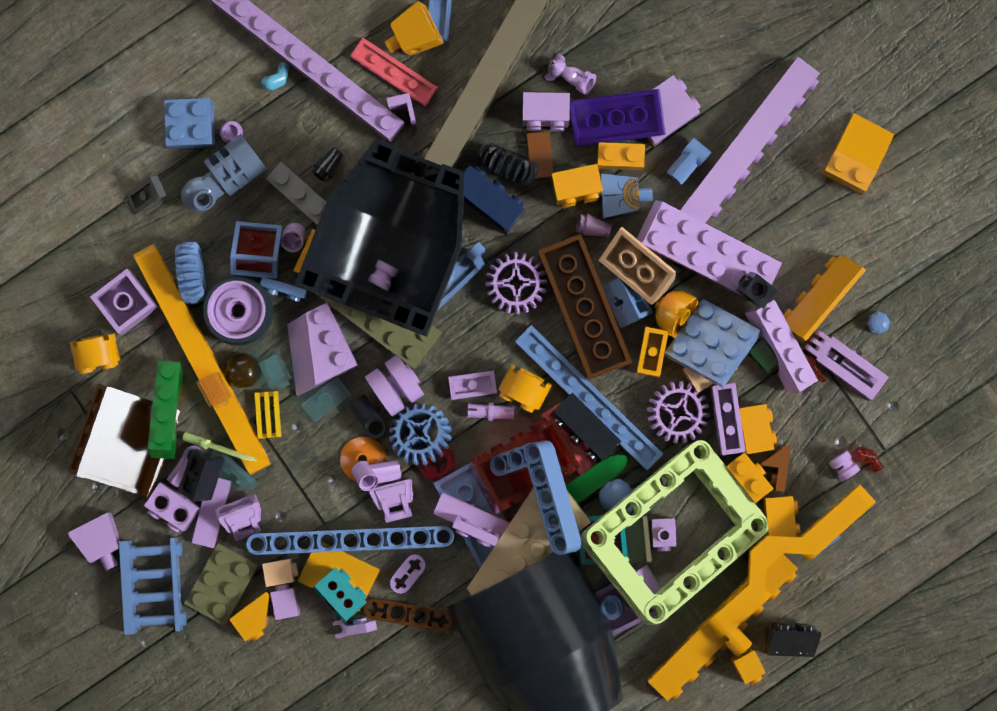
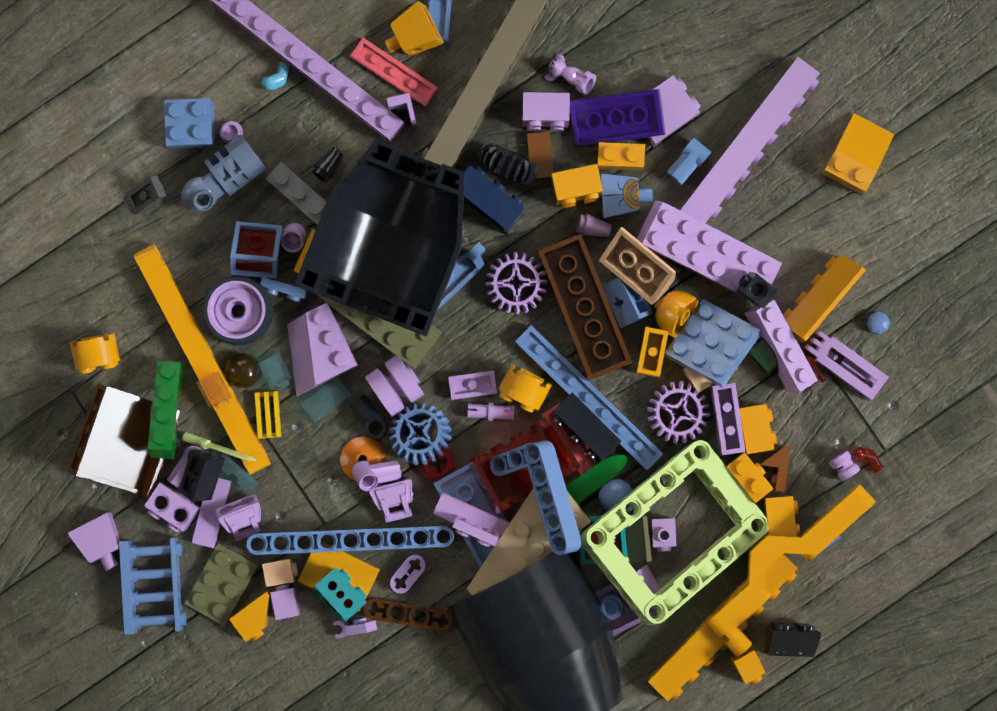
lavender brick [90,269,159,335] -> none
medium blue gear [175,242,207,304] -> none
lavender wheel [368,260,399,291] -> none

